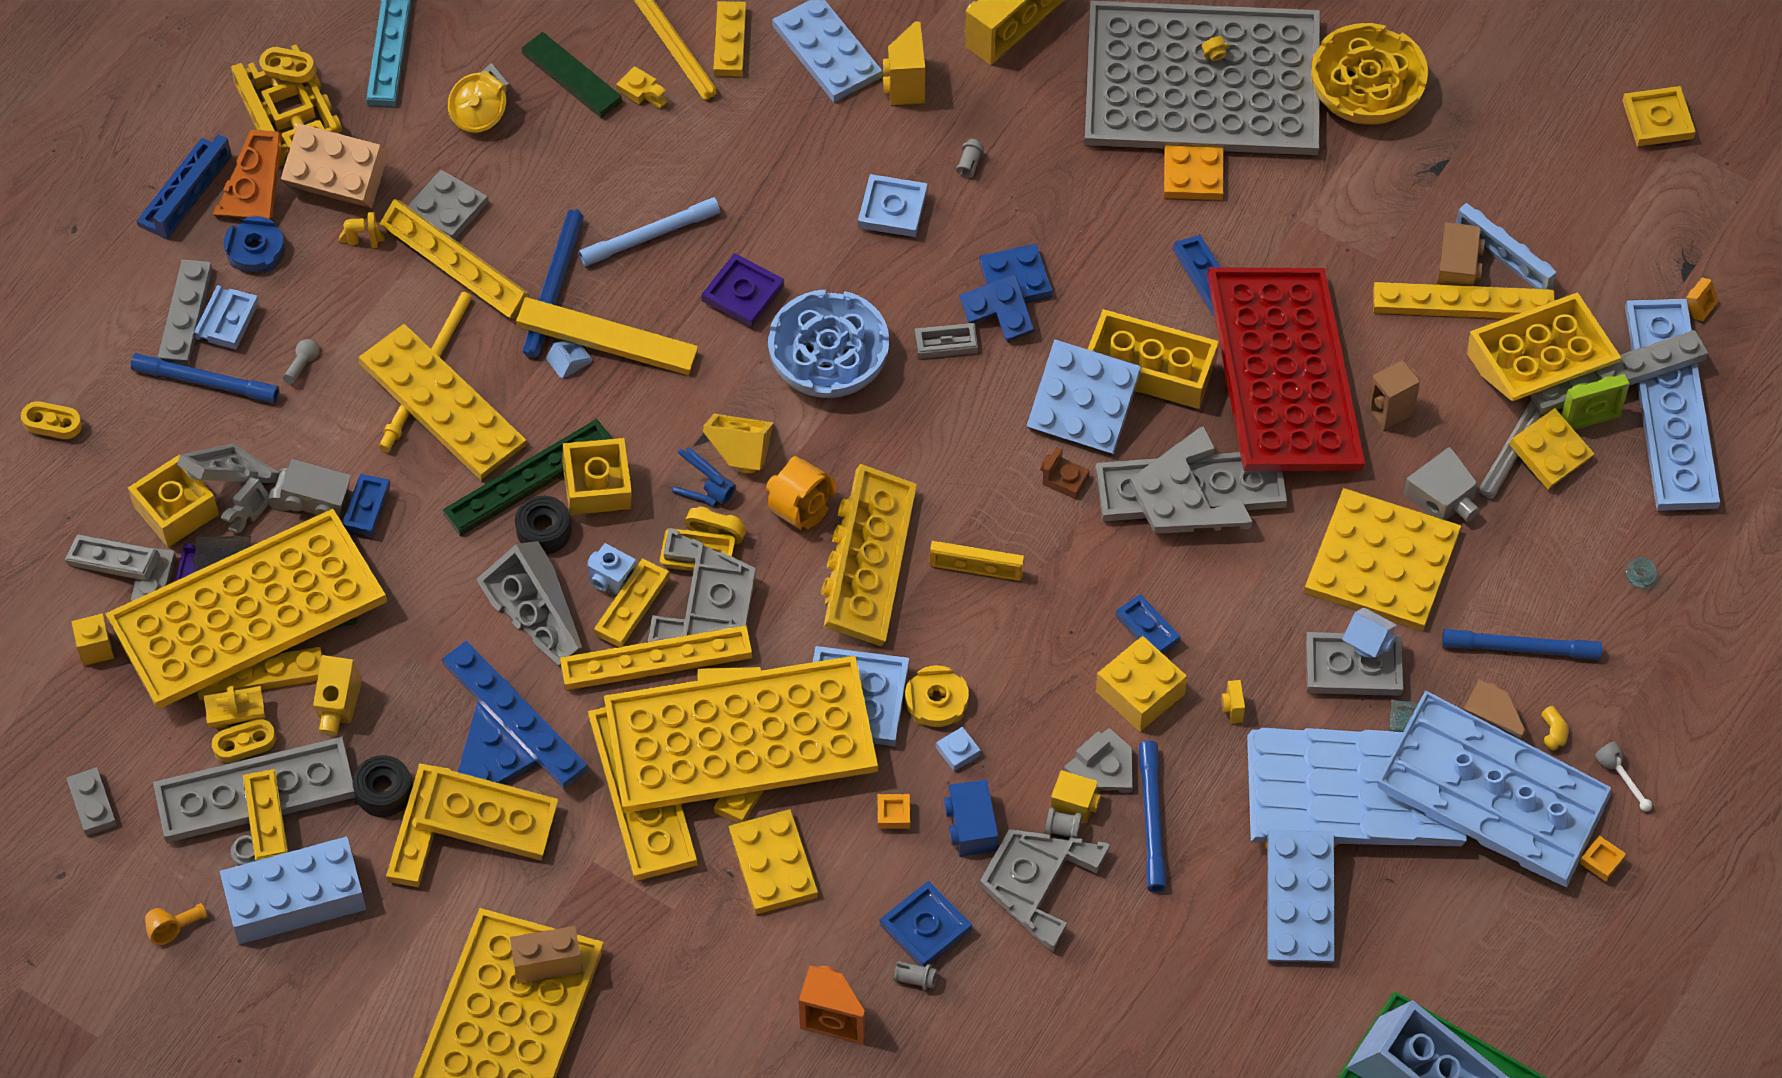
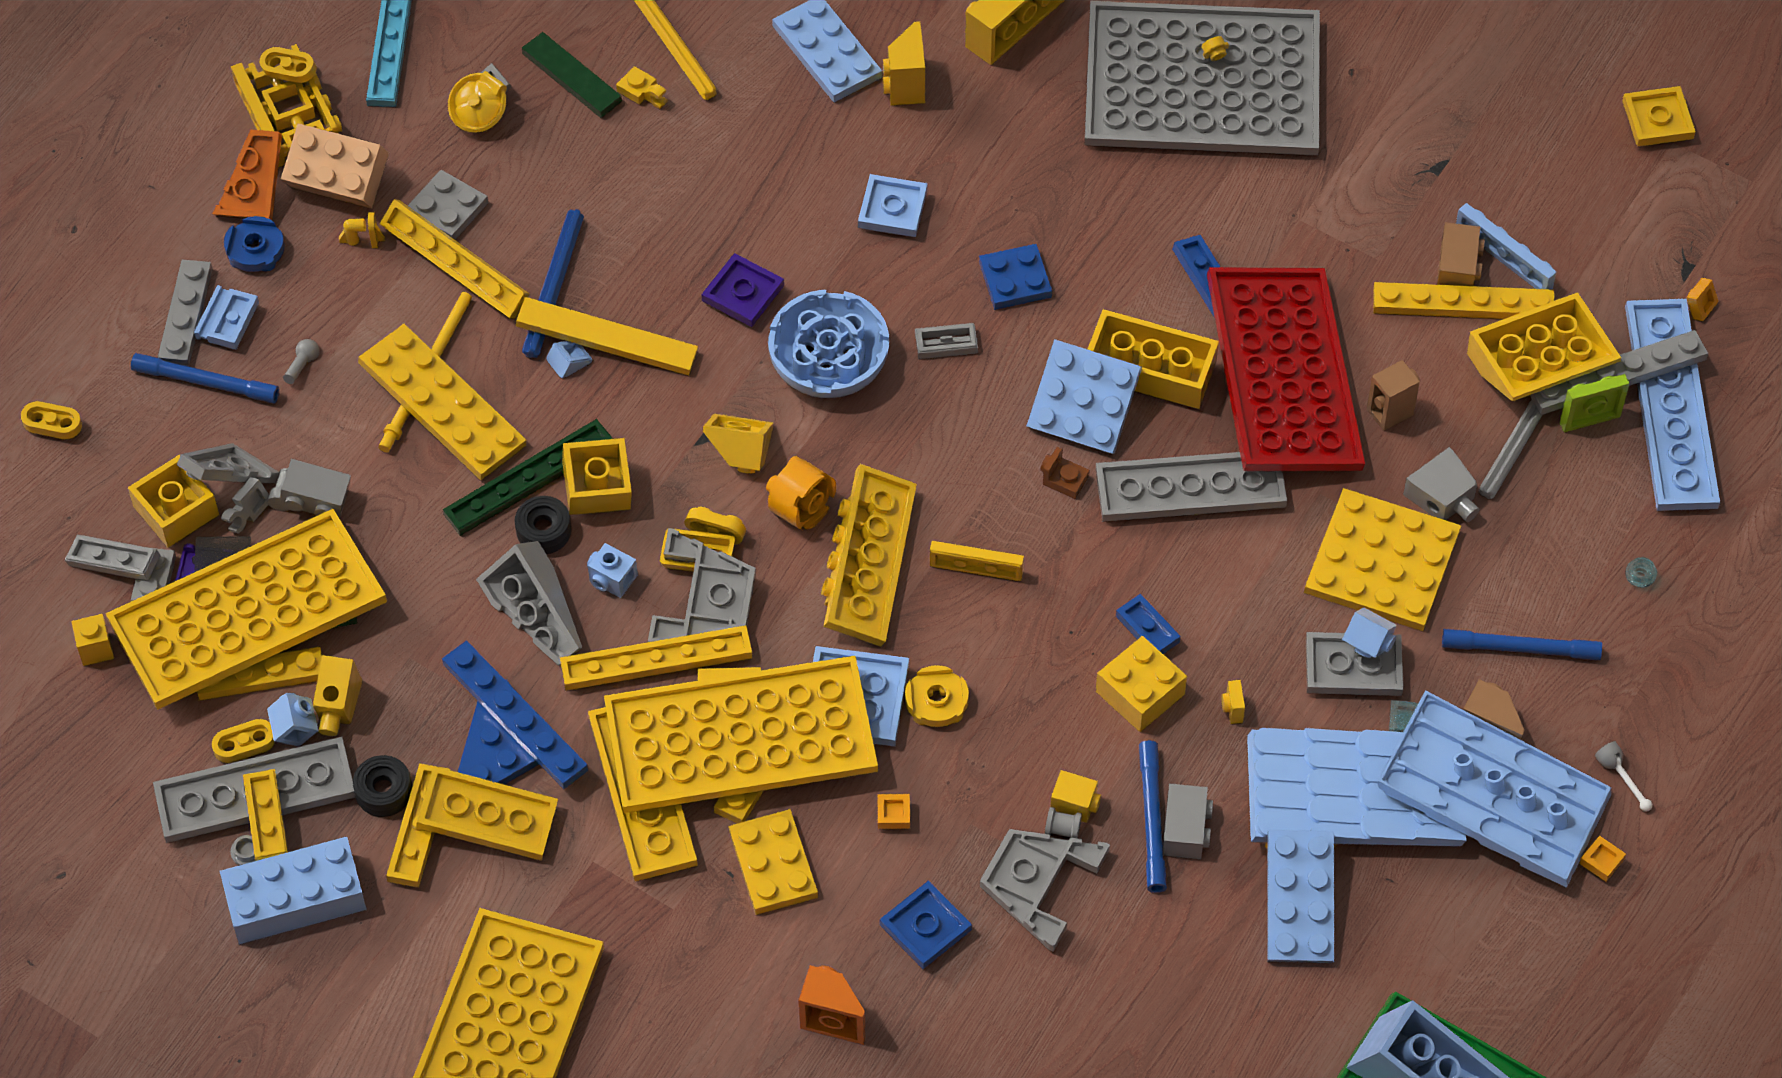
light grey plate [66,767,117,836] -> none
blue fence [136,134,232,239] -> none
light orange bar [145,903,207,945] -> none
yellow hips [204,686,266,730] -> none
blue plate [342,474,391,537] -> none
medium nougat brick [510,926,583,984] -> none
light blue piece [578,197,720,267] -> none
yellow plate [594,558,670,647] -> none
blue plant [672,448,736,507] -> none
yellow plate [714,1,746,77] -> none
light grey pin [894,961,938,990] -> none
light blue plate [936,727,981,772] -> none
blue brick [943,779,998,857] -> none
light grey pin [956,139,985,178] -> none
blue plate [959,274,1036,342] -> none
light grey plate [1064,728,1132,793] -> none
light grey wing [1130,427,1252,534] -> none
light orange plate [1164,145,1223,201] -> none
yellow brick [1311,23,1428,125] -> none
yellow plate [1508,408,1594,489] -> none
yellow arm [1541,706,1569,751] -> none
none -> light blue brick [267,693,319,747]
none -> light grey brick [1163,784,1213,859]

